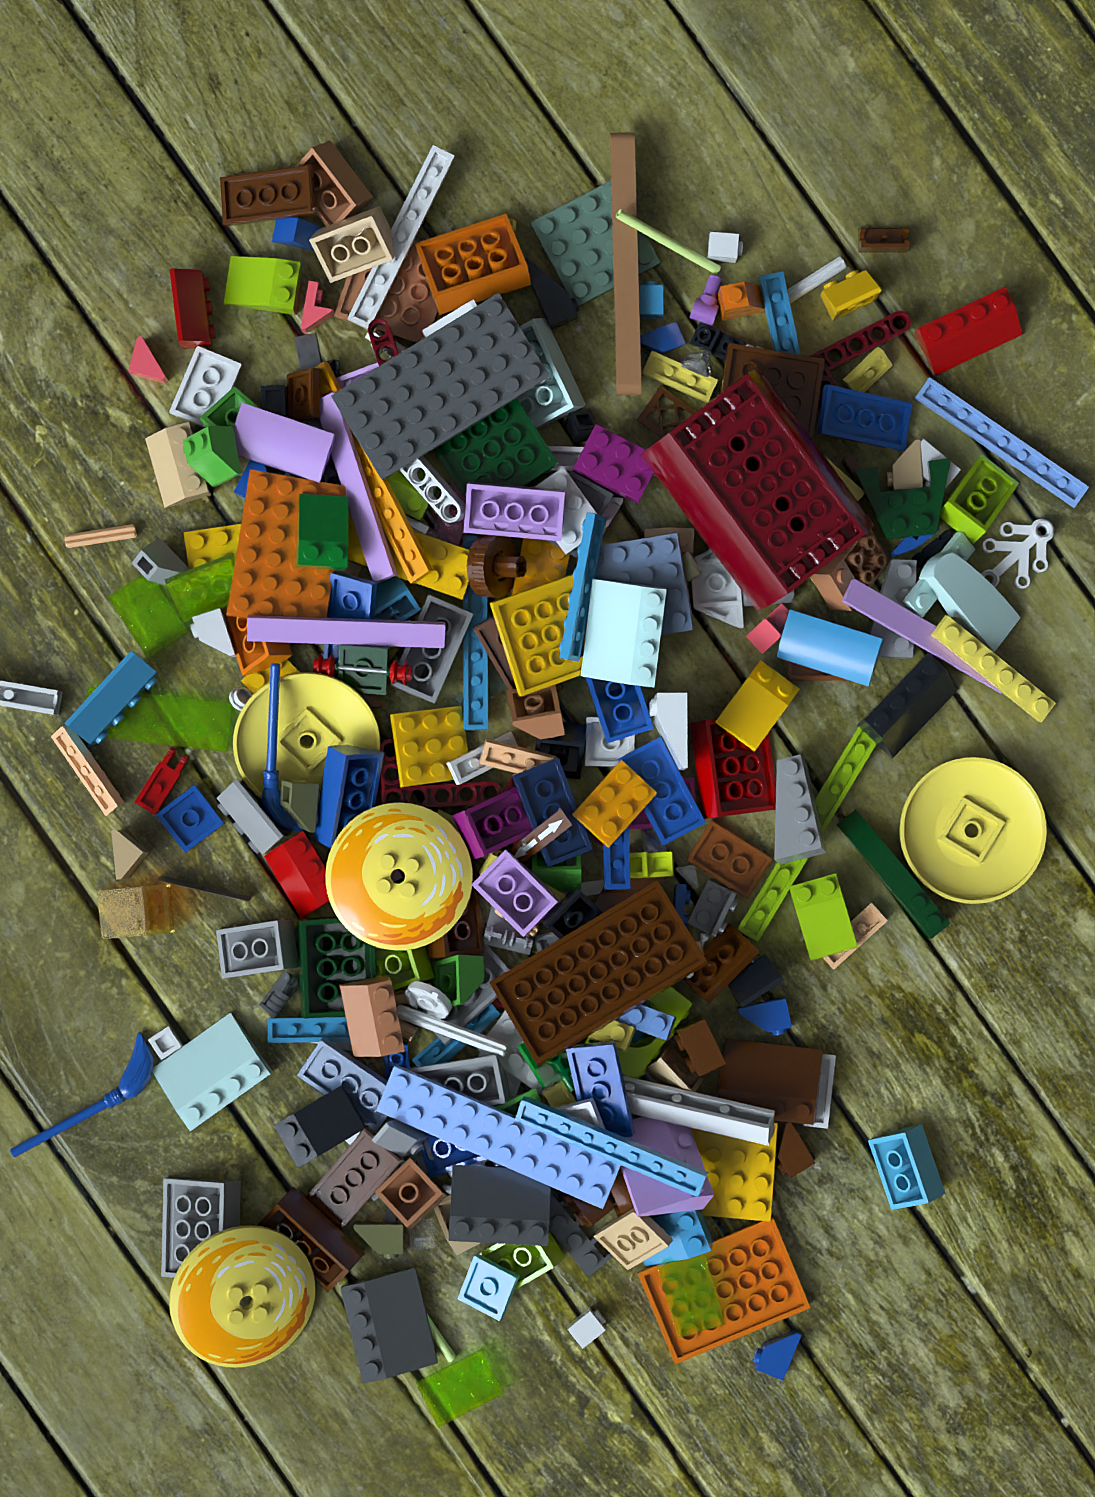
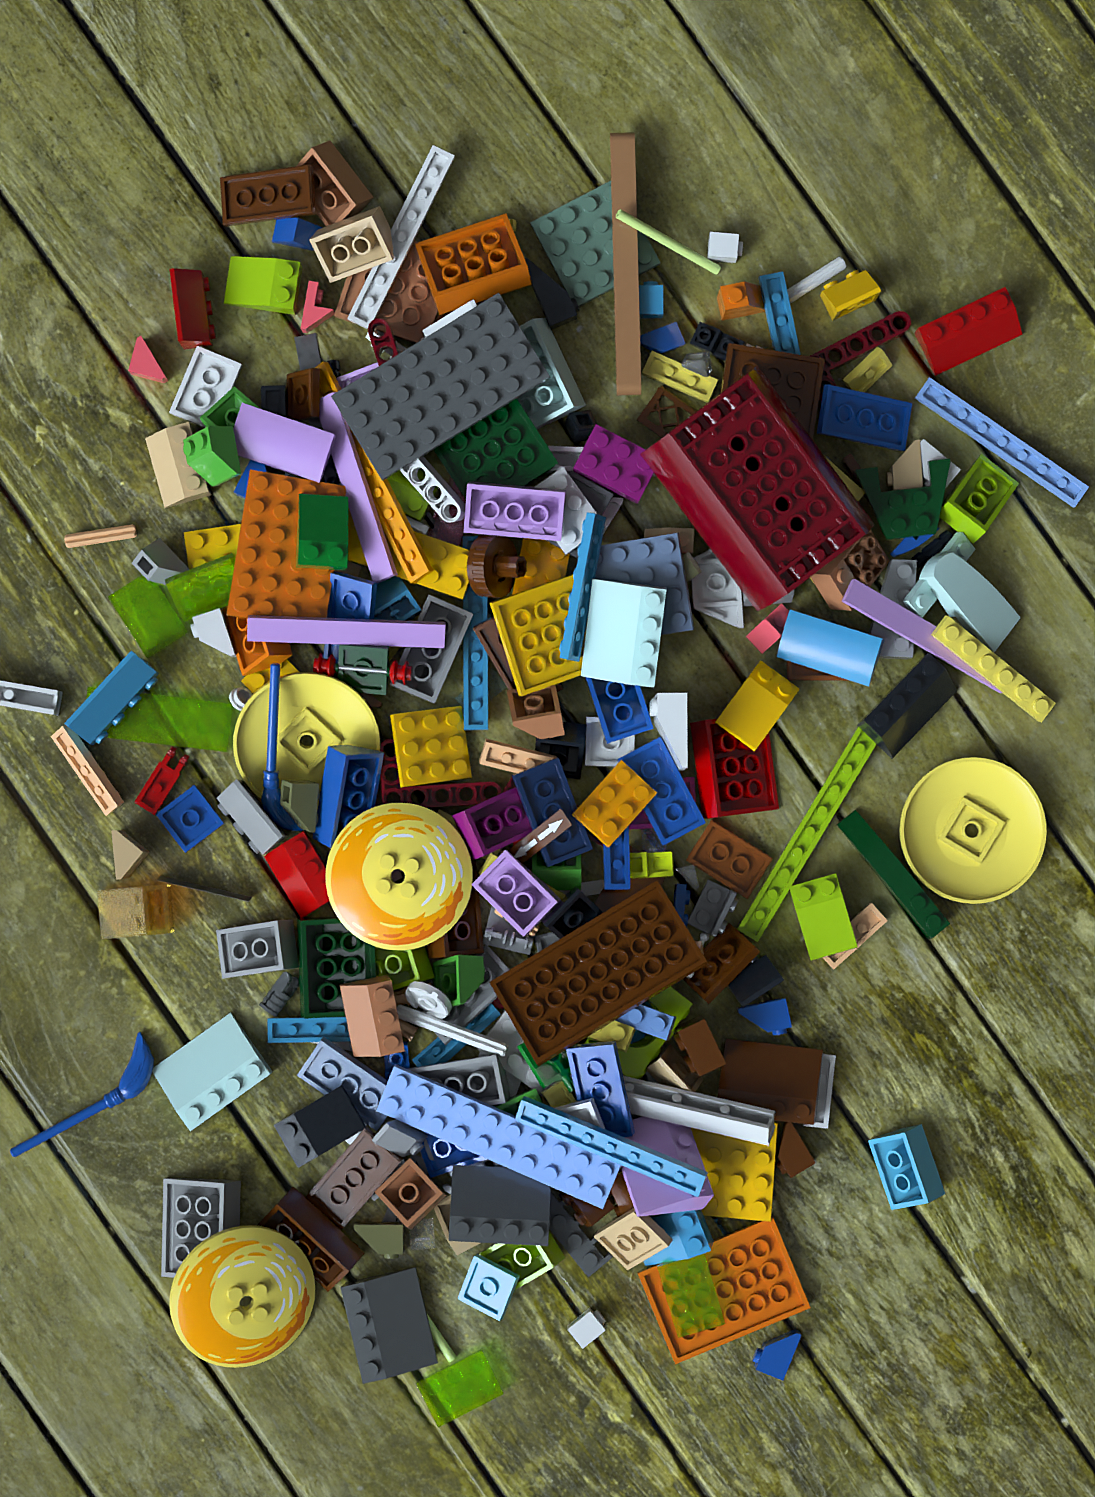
white plate [148,1026,183,1060] -> none
white plate [447,732,518,785] -> none
medium lavender pin [690,275,722,325] -> none
light grey wedge [774,754,827,865] -> none
reddish brown hinge [858,227,910,253] -> none
white plant [981,519,1054,589] -> none

